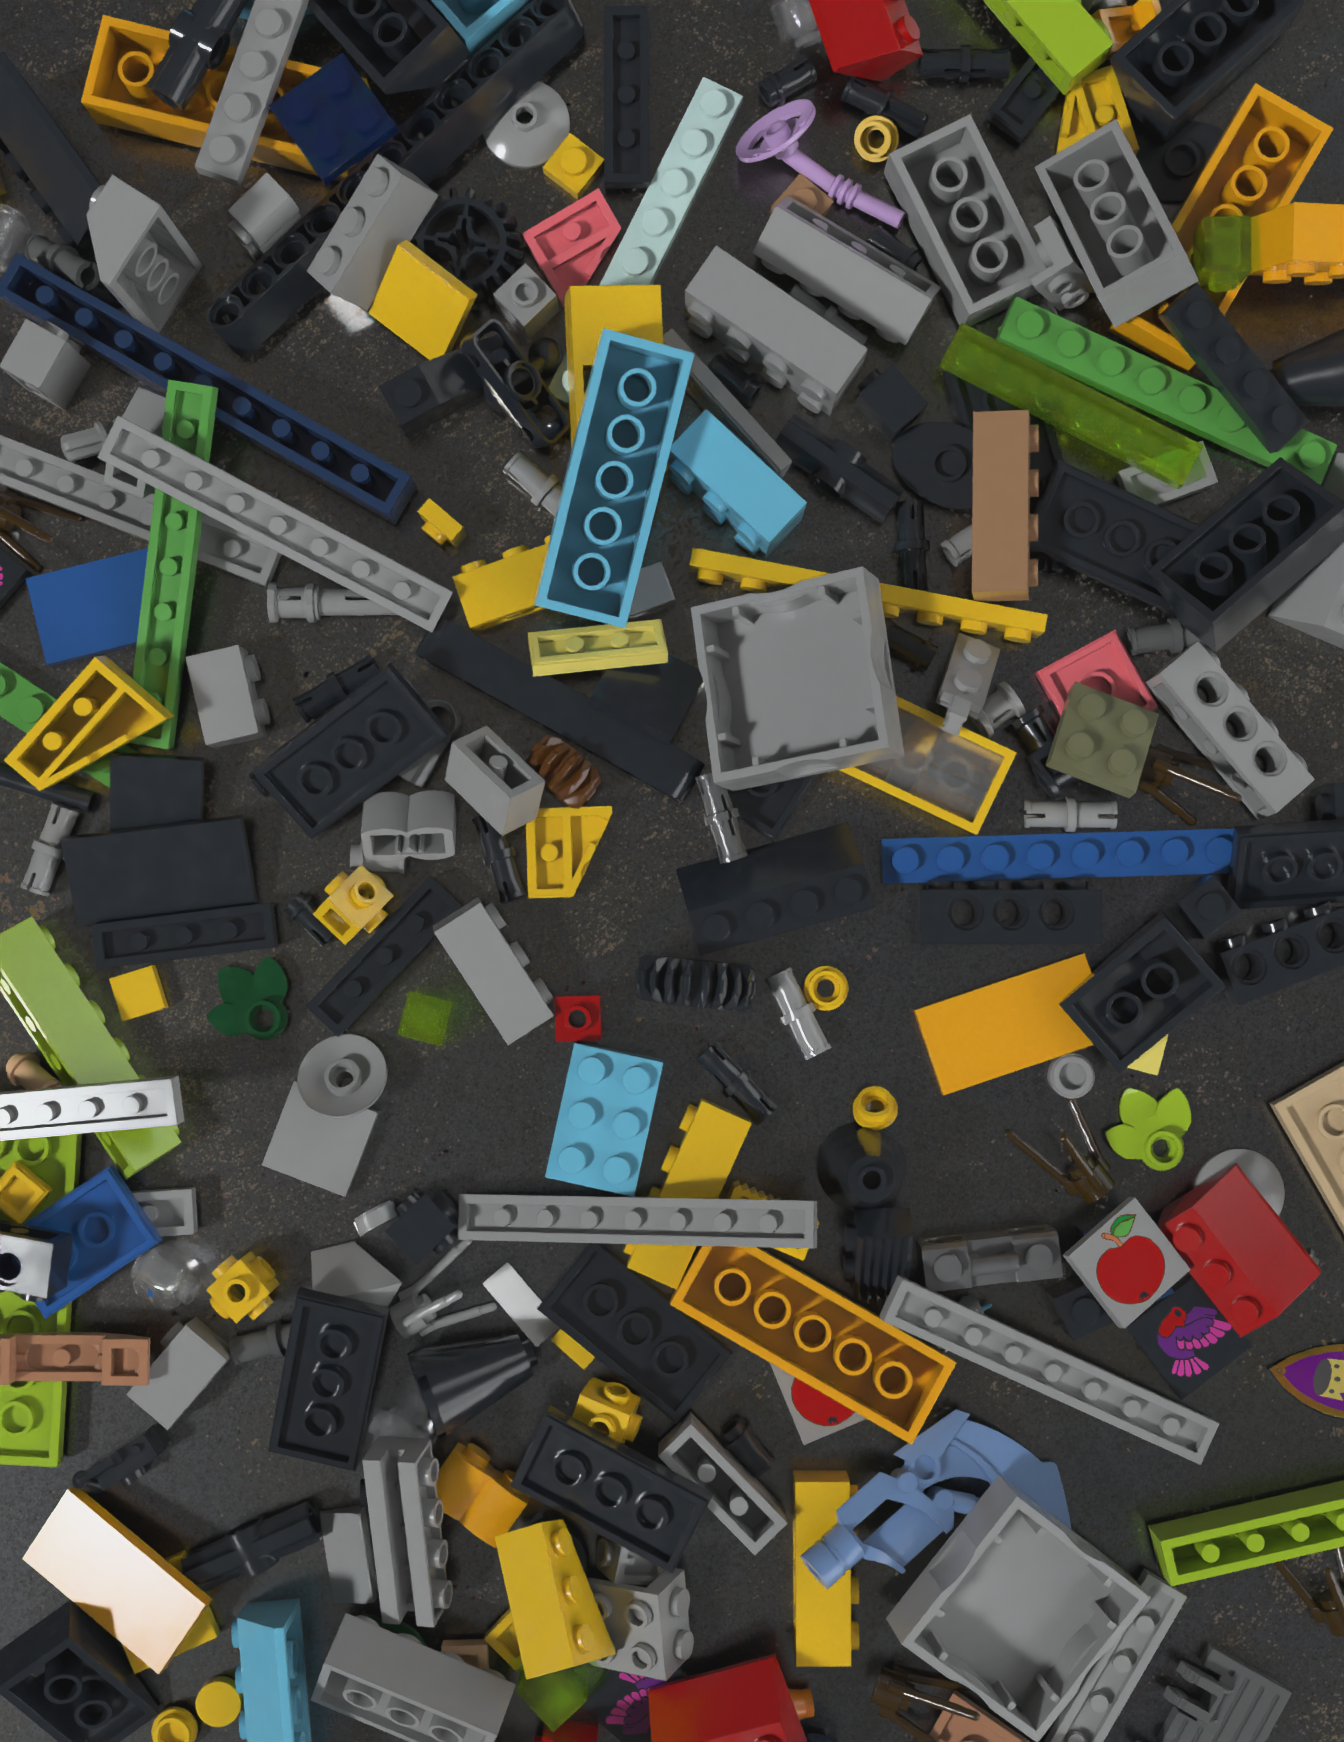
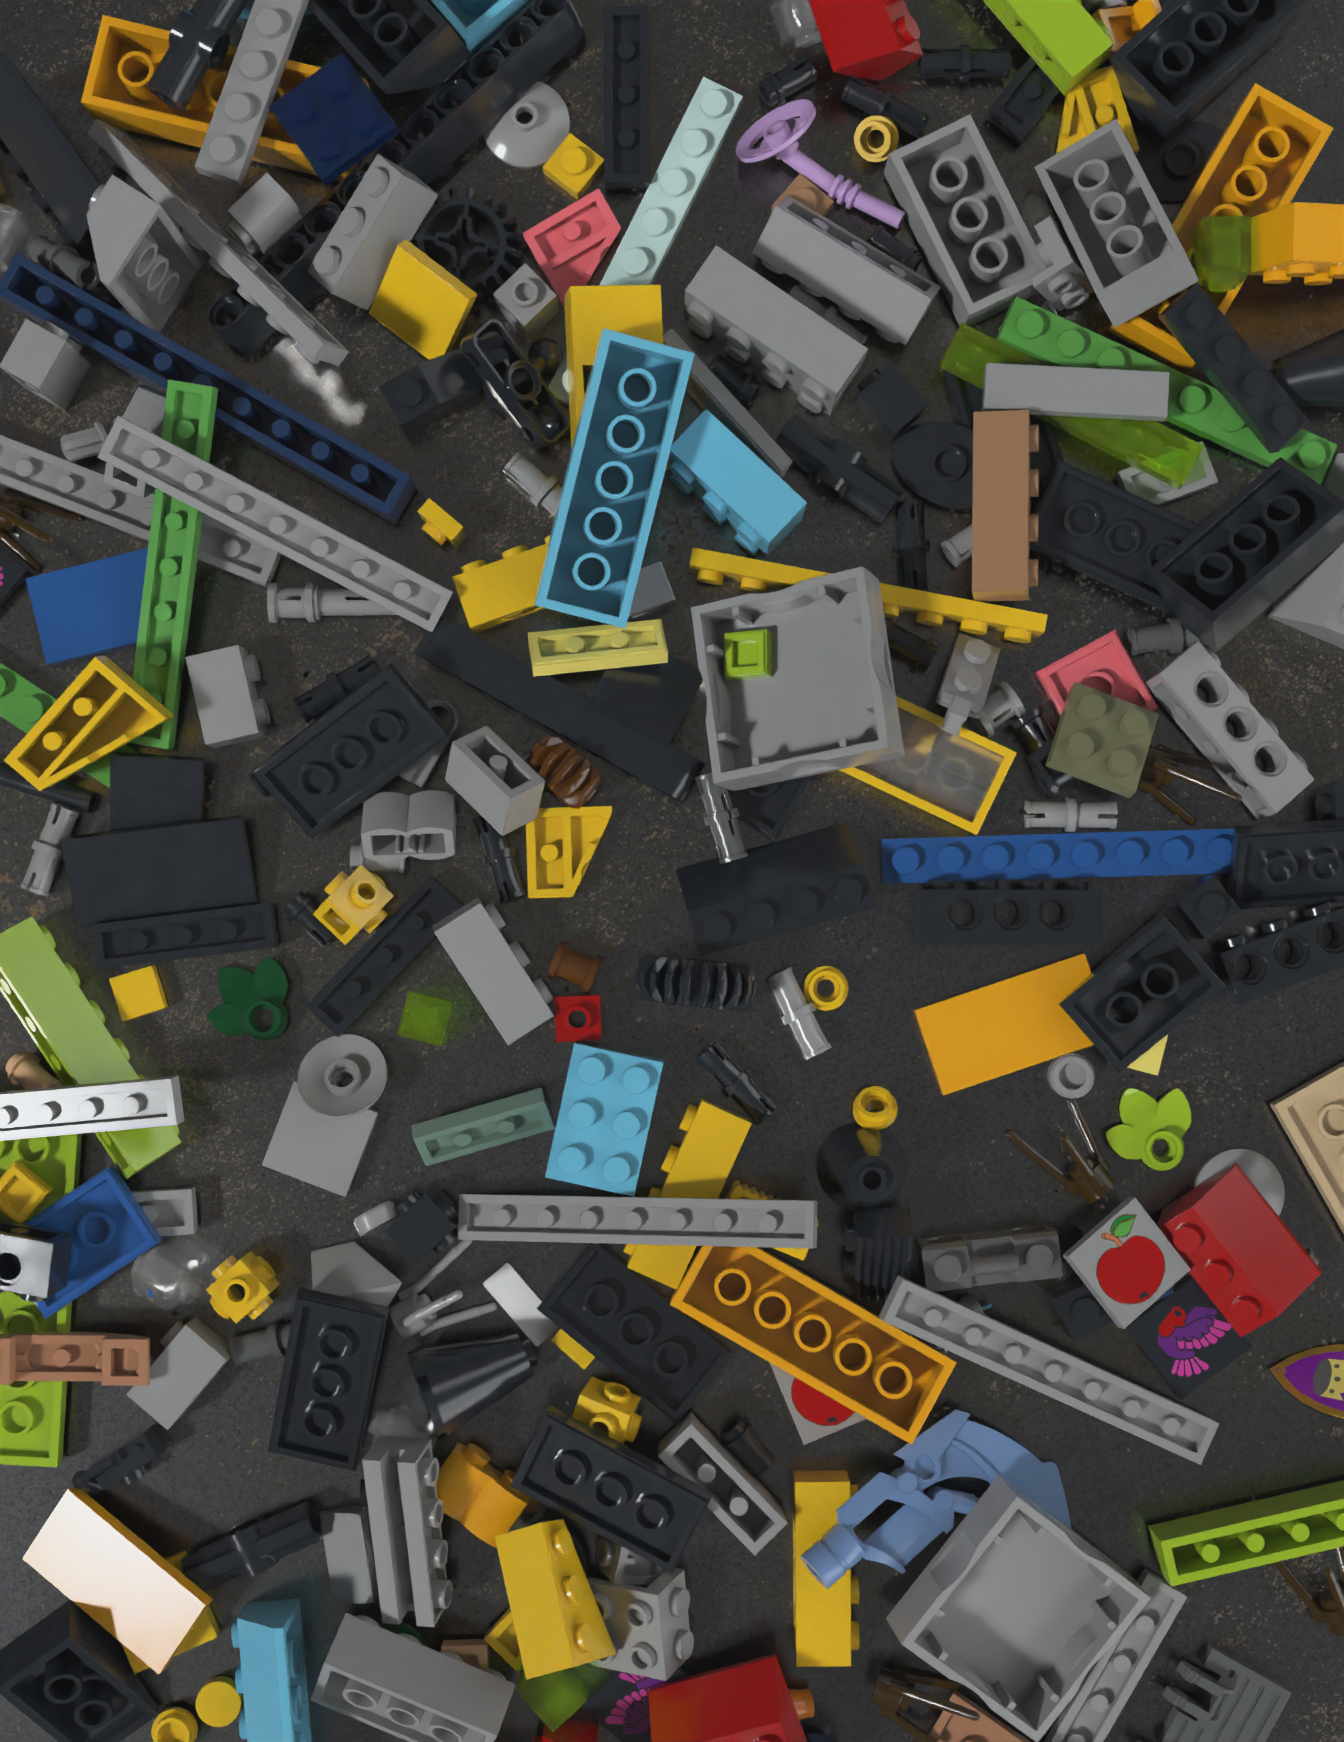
none -> light grey plate [87,118,349,366]
none -> sand green plate [411,1088,555,1166]
none -> reddish brown bush [546,940,603,995]
none -> lime tile [724,629,772,680]
none -> light grey tile [982,363,1170,421]

